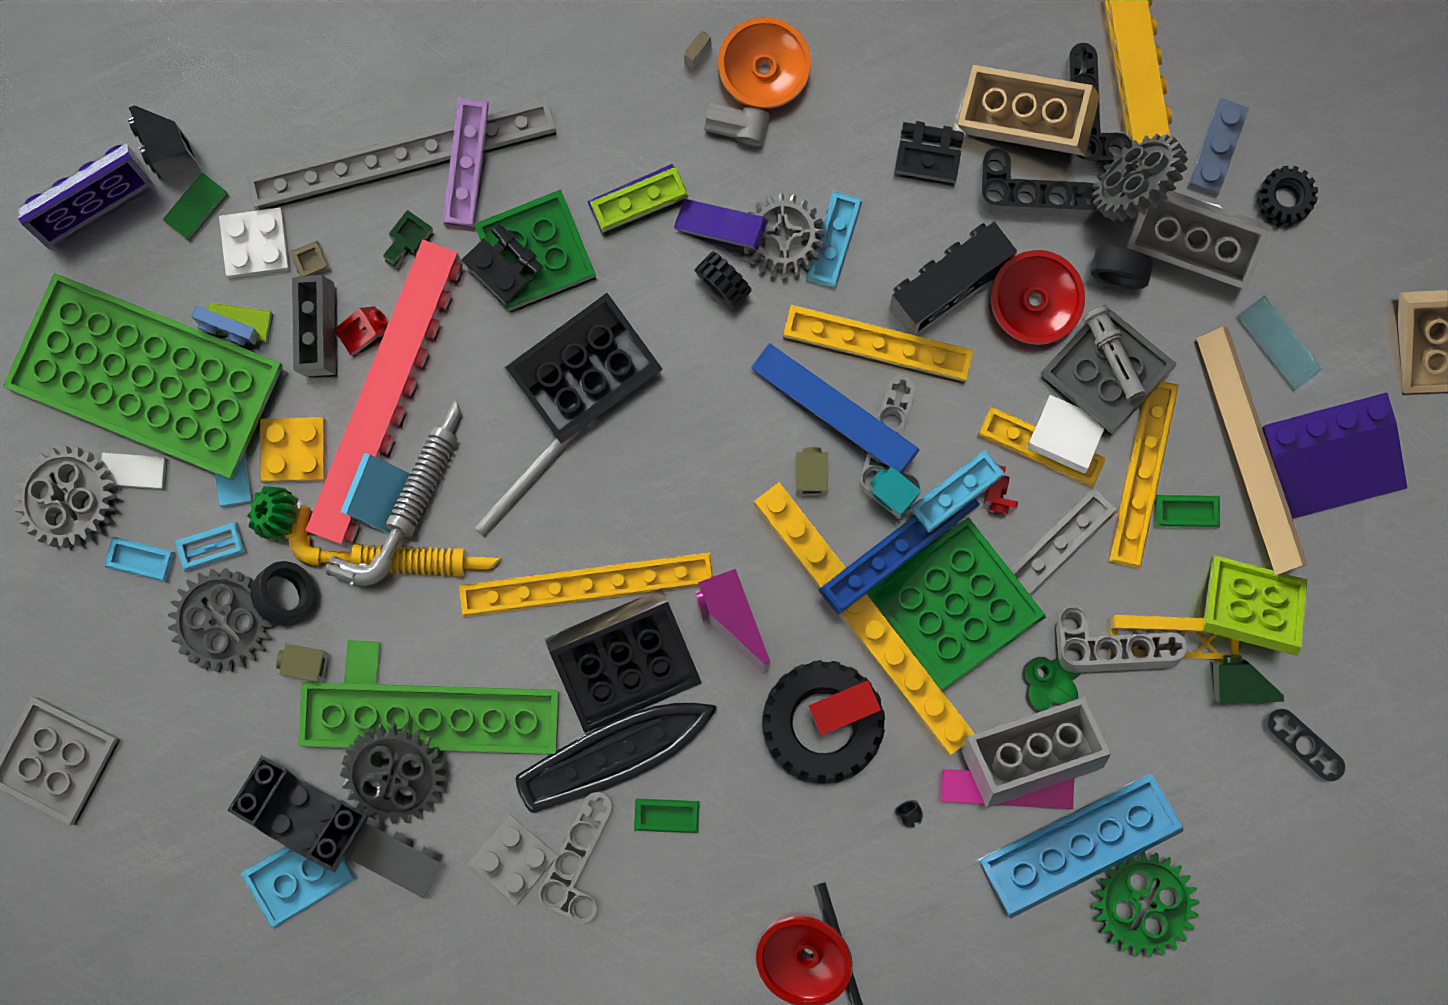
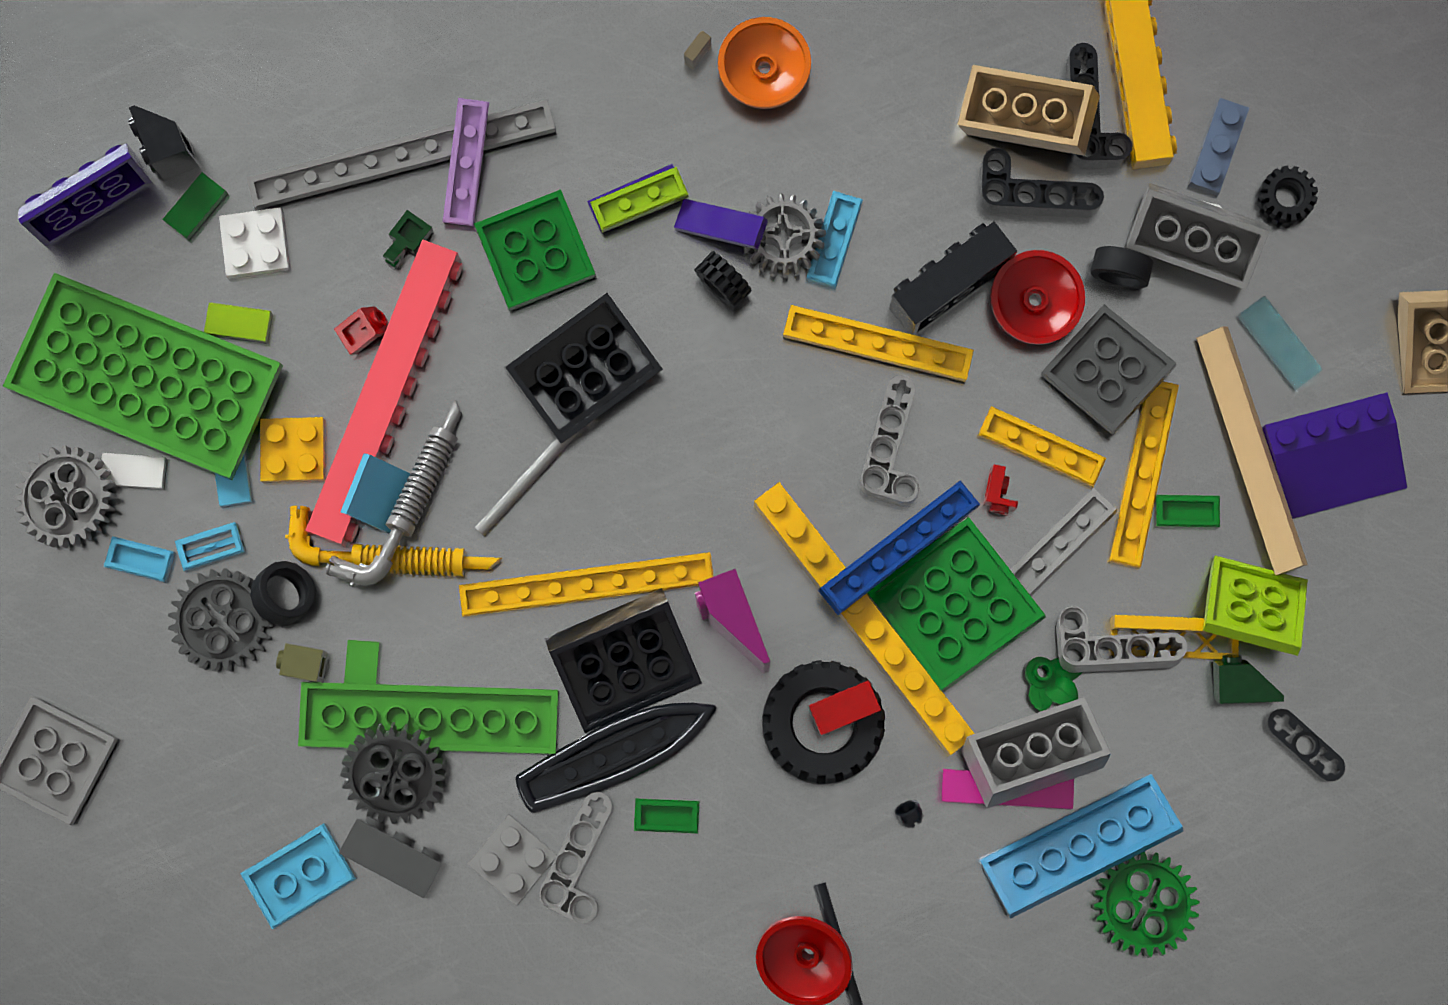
medium blue plate [191,305,260,347] -> none
black slope [227,755,369,873] -> none
green gear [247,486,300,540] -> none
dark tan tile [289,240,331,277] -> none
dark grey brick [292,275,336,376] -> none
black plate [461,223,543,305] -> none
light grey piece [704,103,770,146] -> none
blue tile [751,343,920,474] -> none
olive brick [796,447,828,495] -> none
teal brick [870,466,921,519] -> none
black plate [894,121,964,184] -> none
medium azure tile [909,449,1005,533] -> none
white tile [1027,395,1104,474] -> none
light grey pin [1082,306,1146,401] -> none
dark grey gear [1092,133,1188,222] -> none

